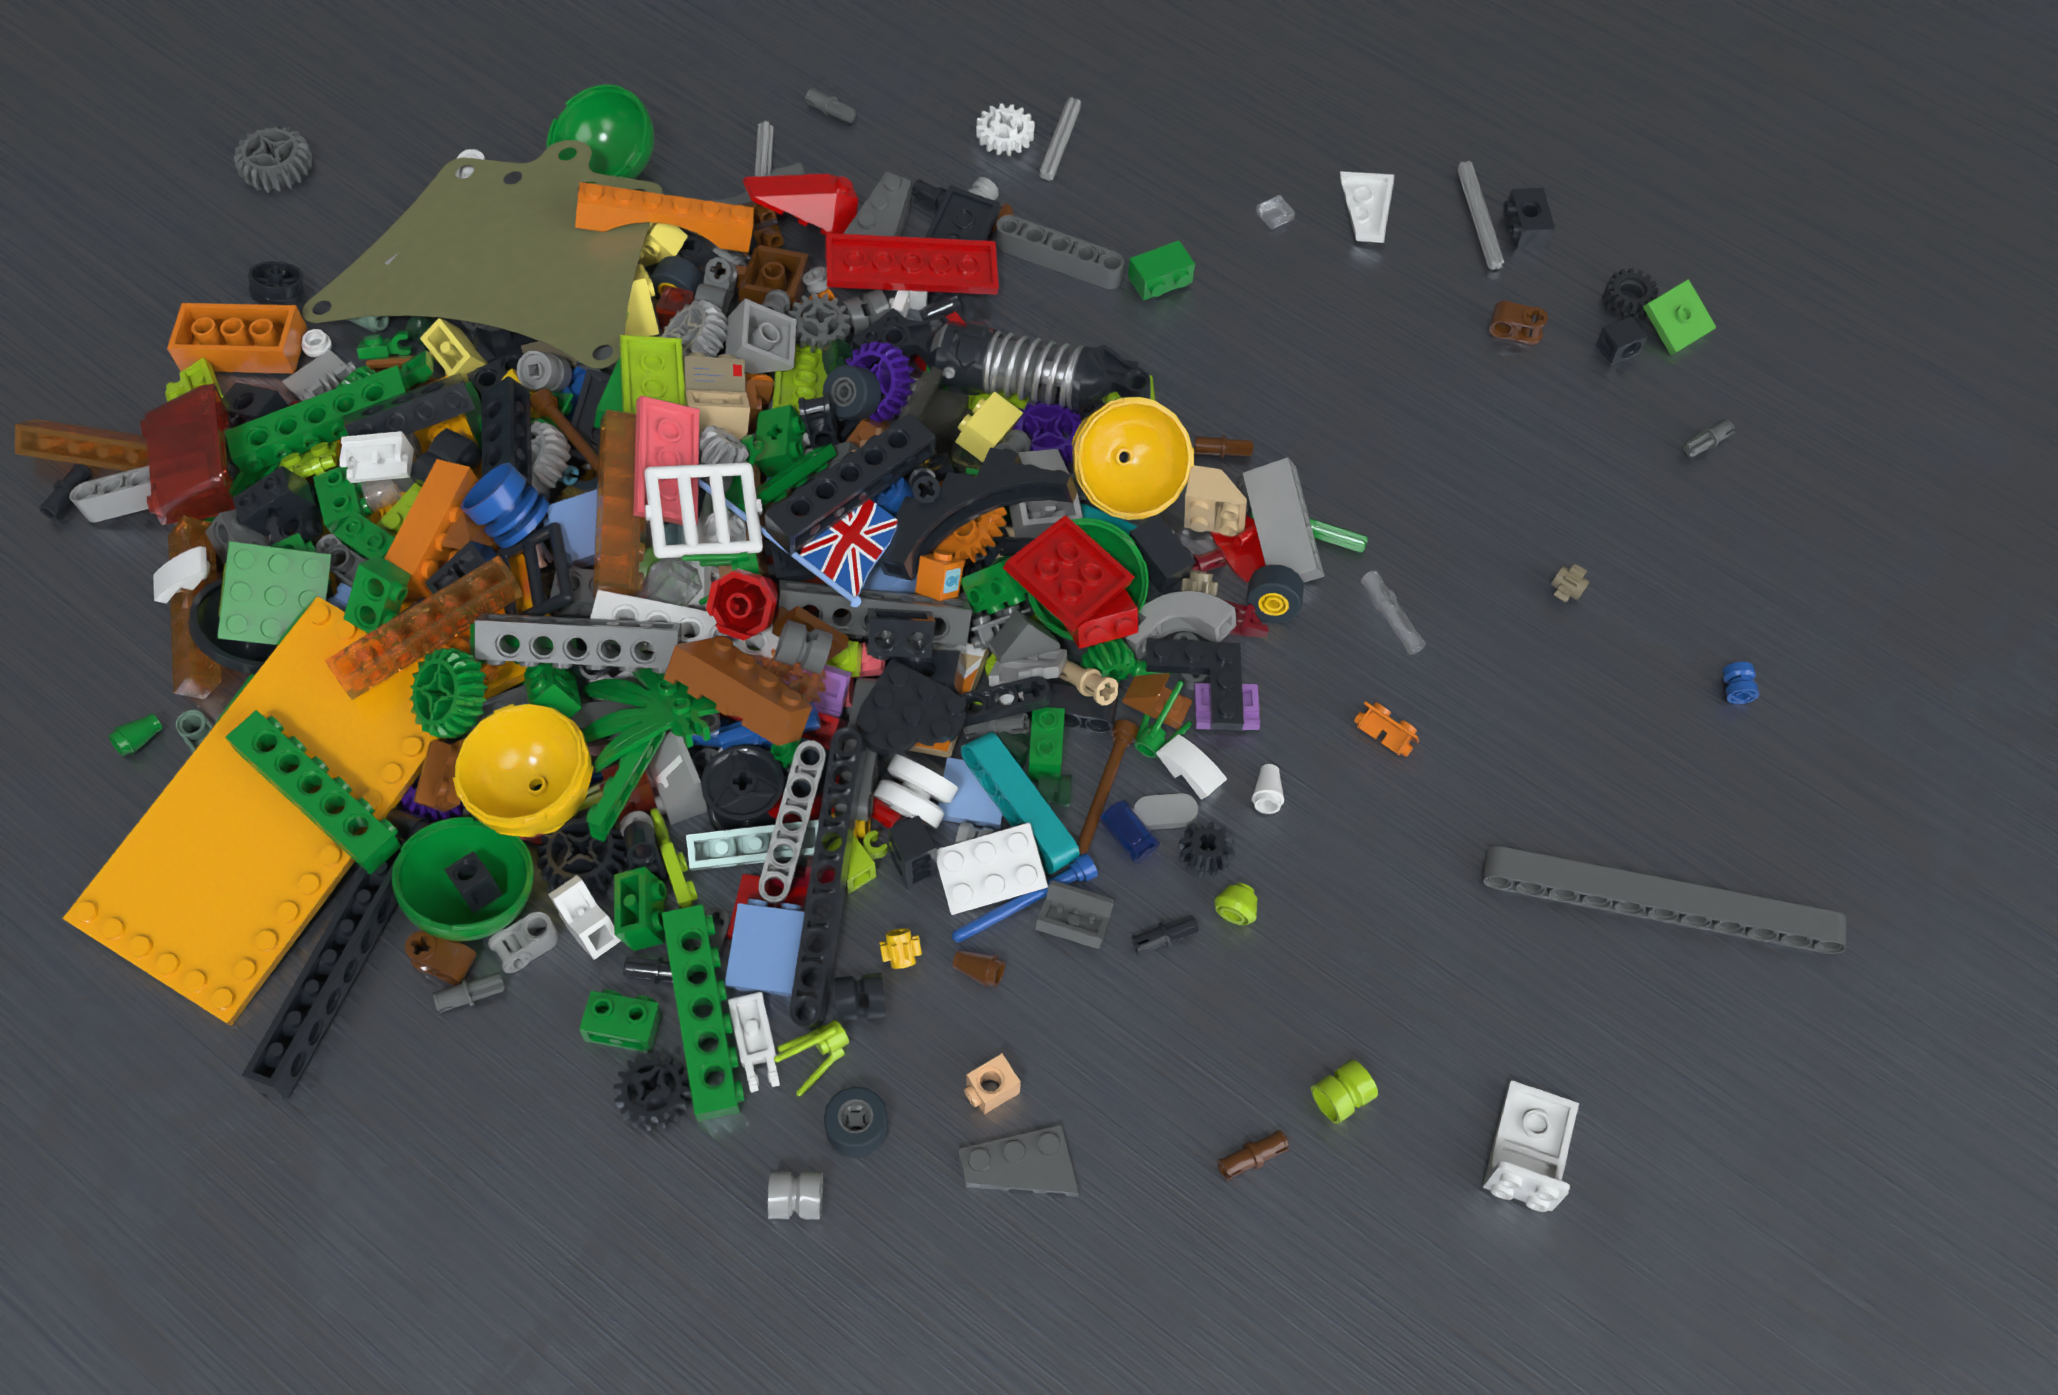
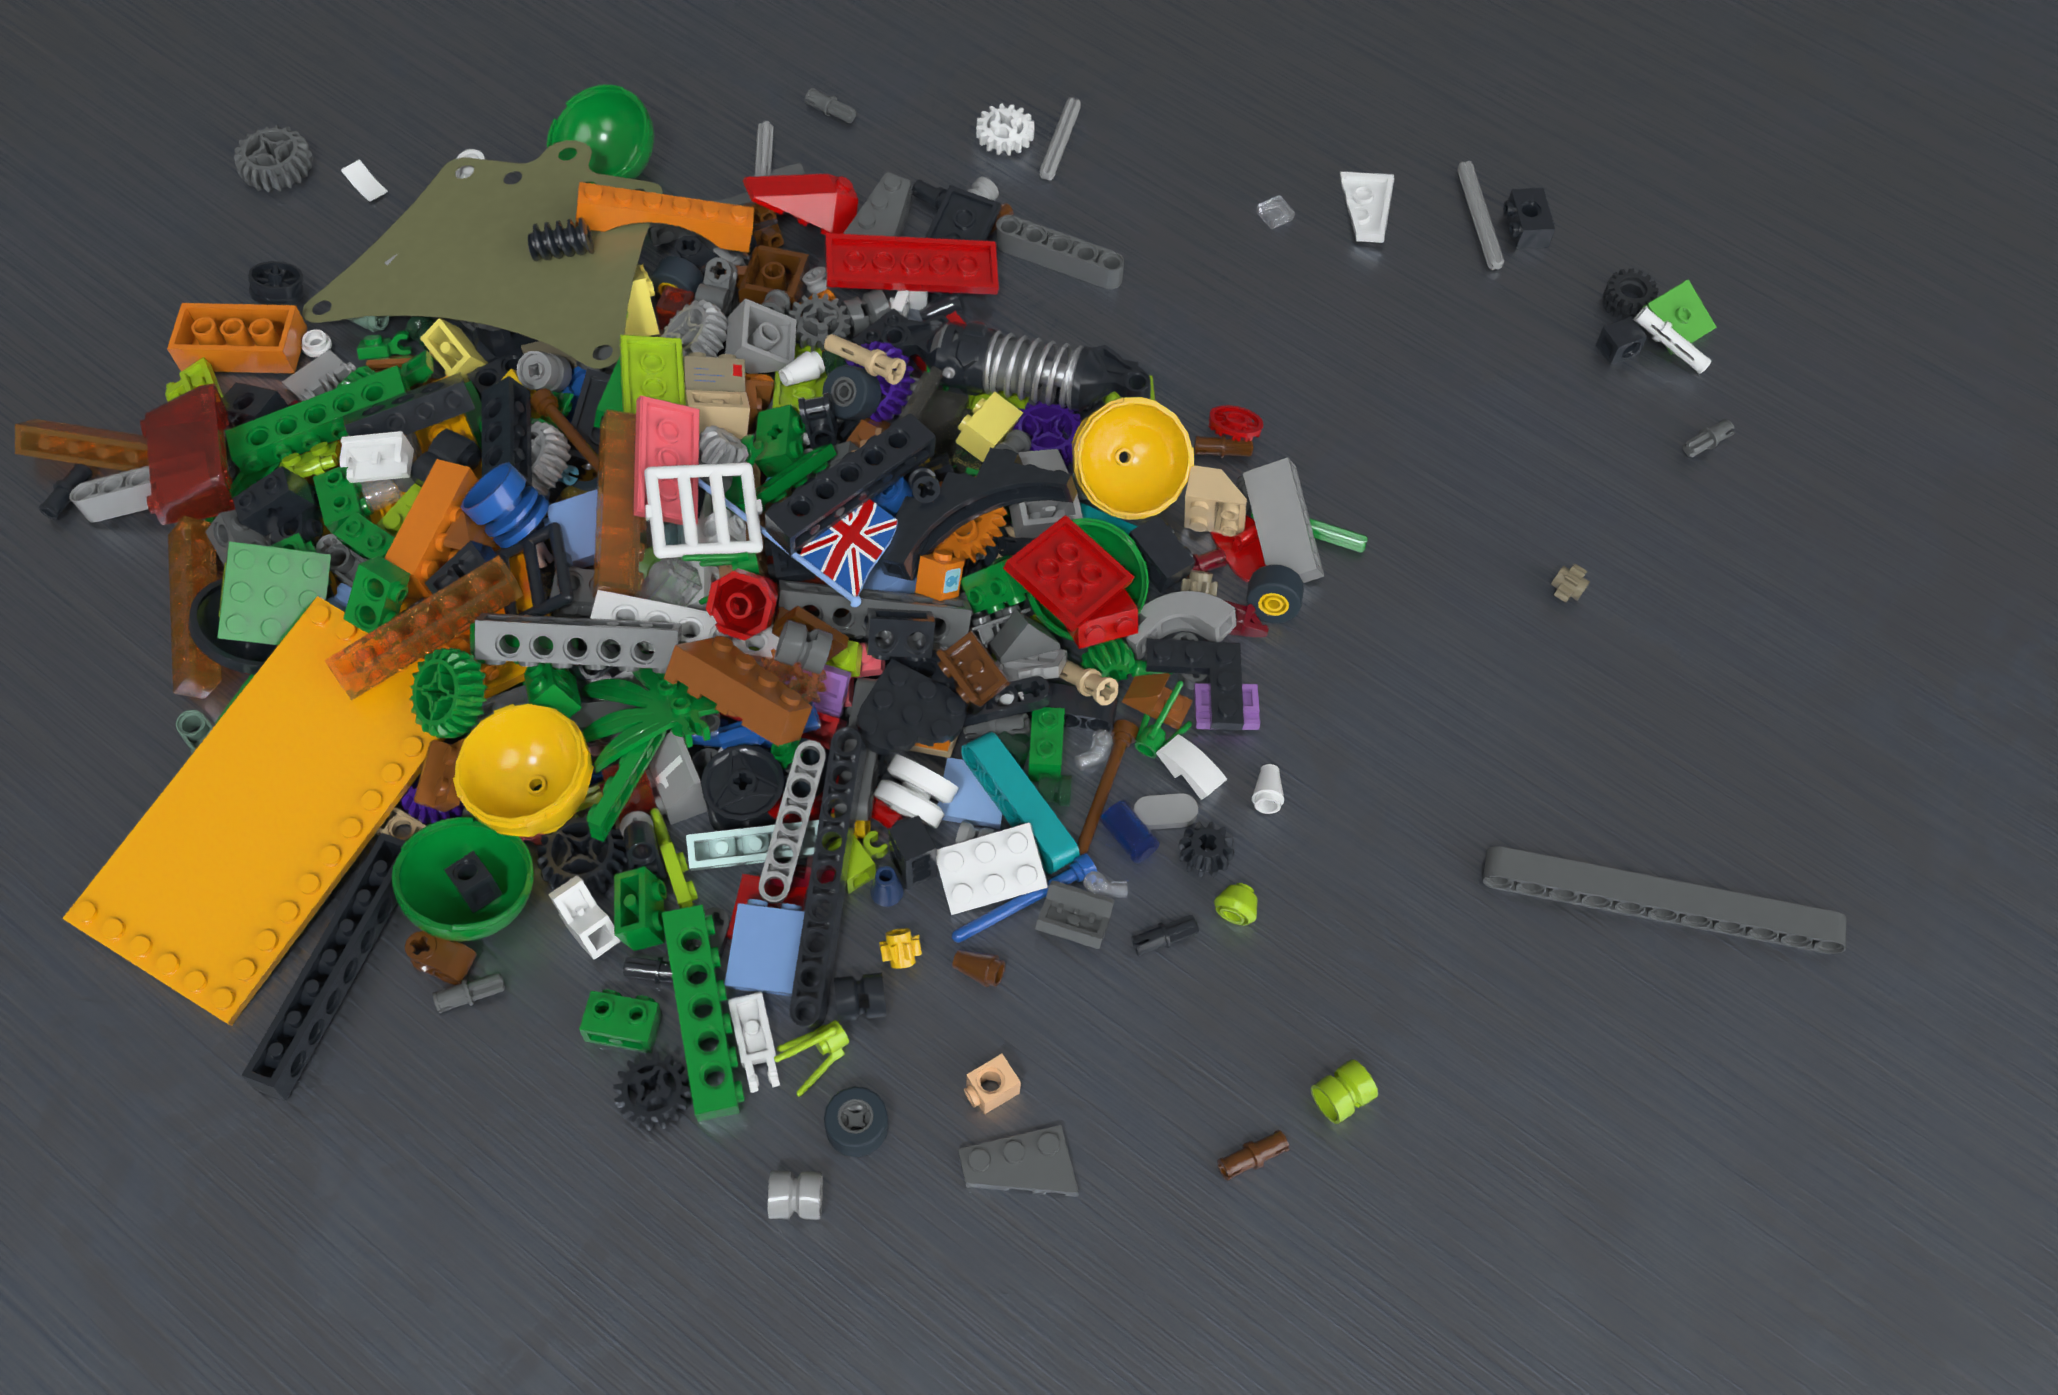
green cone [108,713,163,757] -> none
white slope [153,546,210,604] -> none
green brick [225,710,401,875] -> none
black cone [386,808,433,841] -> none
light grey piece [488,912,559,973] -> none
light yellow brick [638,222,688,267] -> none
green brick [1128,241,1195,301] -> none
orange hinge [1354,701,1420,757] -> none
clear pin [1361,571,1426,655] -> none
white bracket [1483,1080,1579,1212] -> none
reddish brown piece [1489,301,1548,345] -> none
blue wheel [1722,662,1759,704] -> none
none -> white sticker [341,160,388,201]
none -> black piece [528,217,594,262]
none -> white cone [779,351,825,386]
none -> tan pin [824,334,906,385]
none -> dark blue cone [870,866,903,907]
none -> reddish brown bracket [936,631,1010,707]
none -> clear arm [1075,729,1113,771]
none -> clear arm [1083,871,1127,898]
none -> red wheel [1209,405,1263,442]
none -> white pin [1634,306,1711,374]

